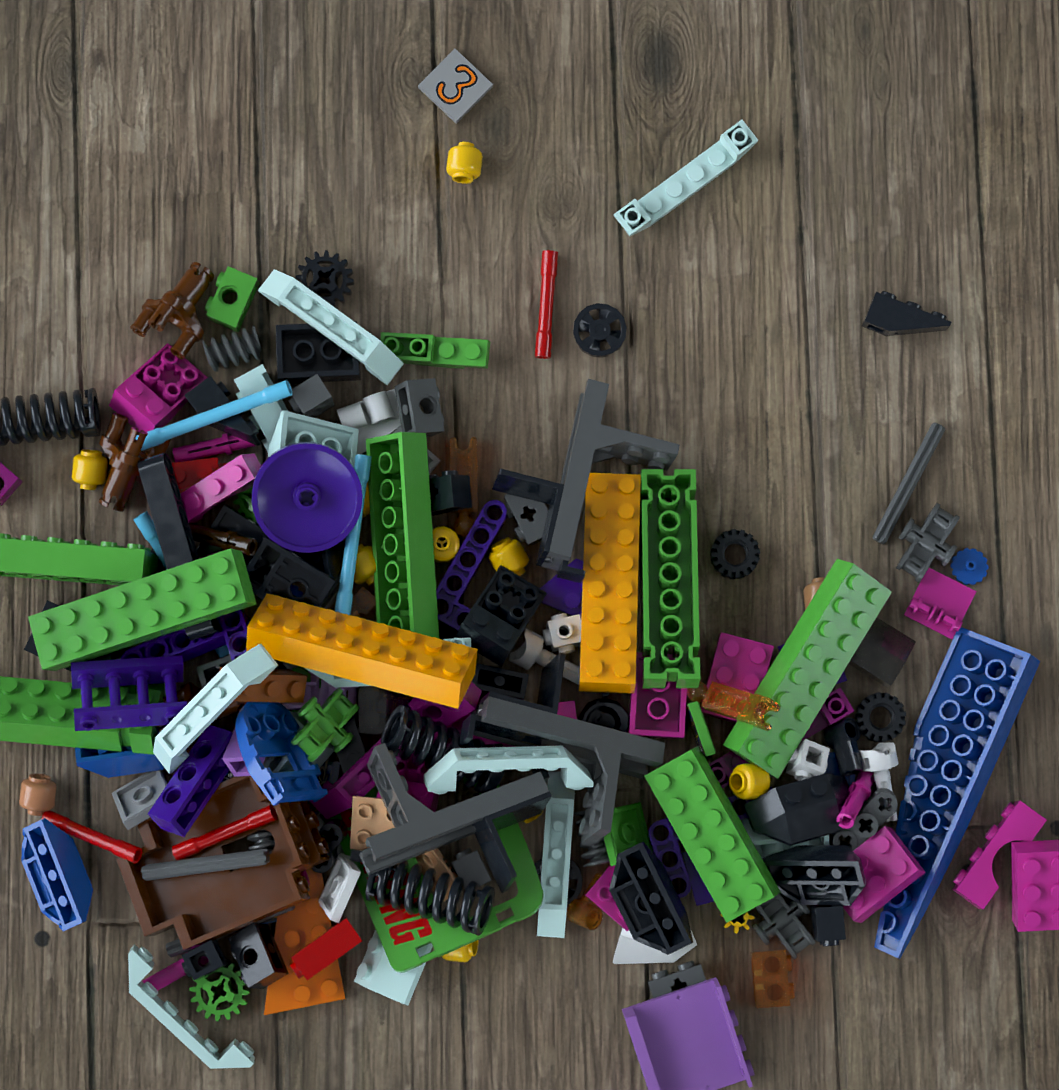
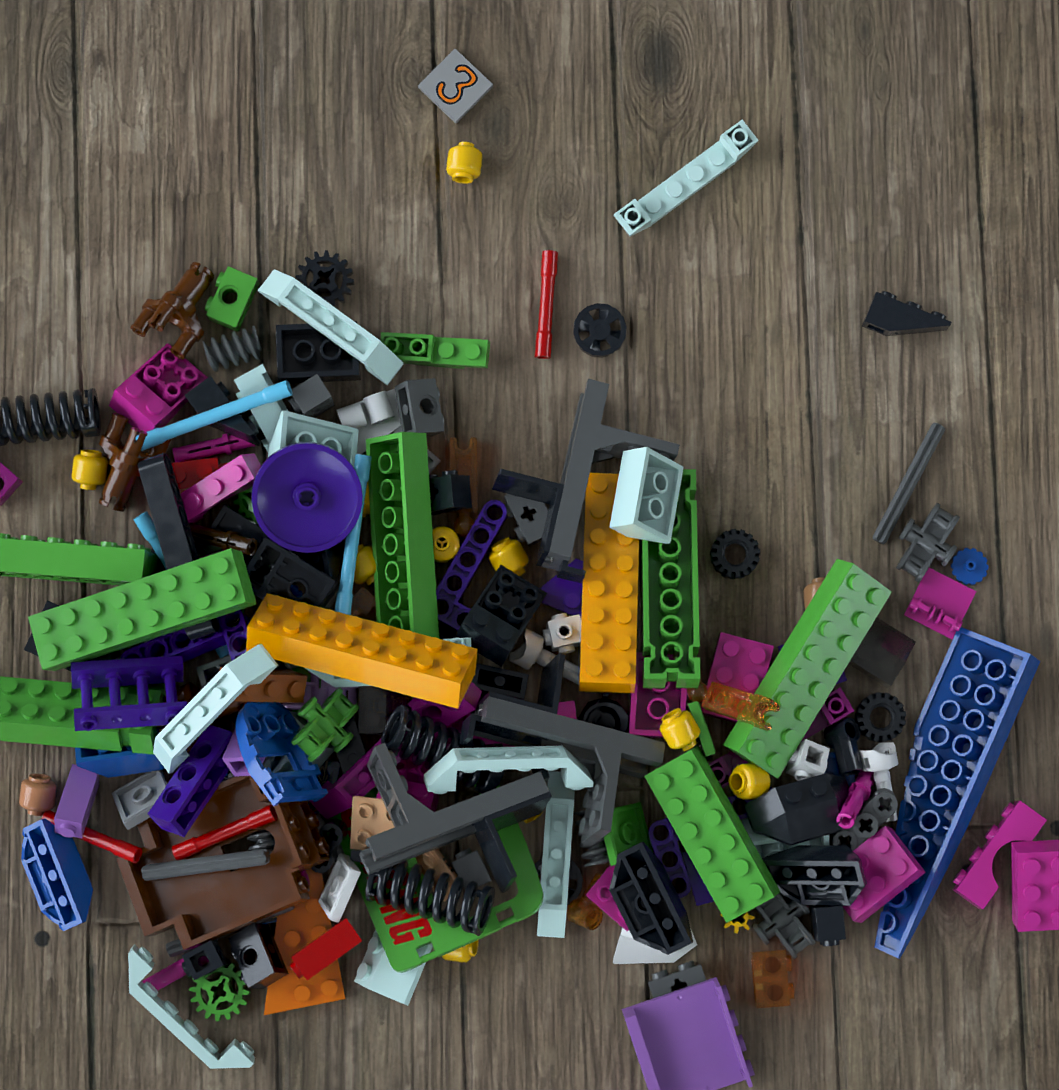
none -> medium lavender brick [54,764,99,839]
none -> light aqua slope [609,447,684,544]
none -> yellow head [660,708,701,751]

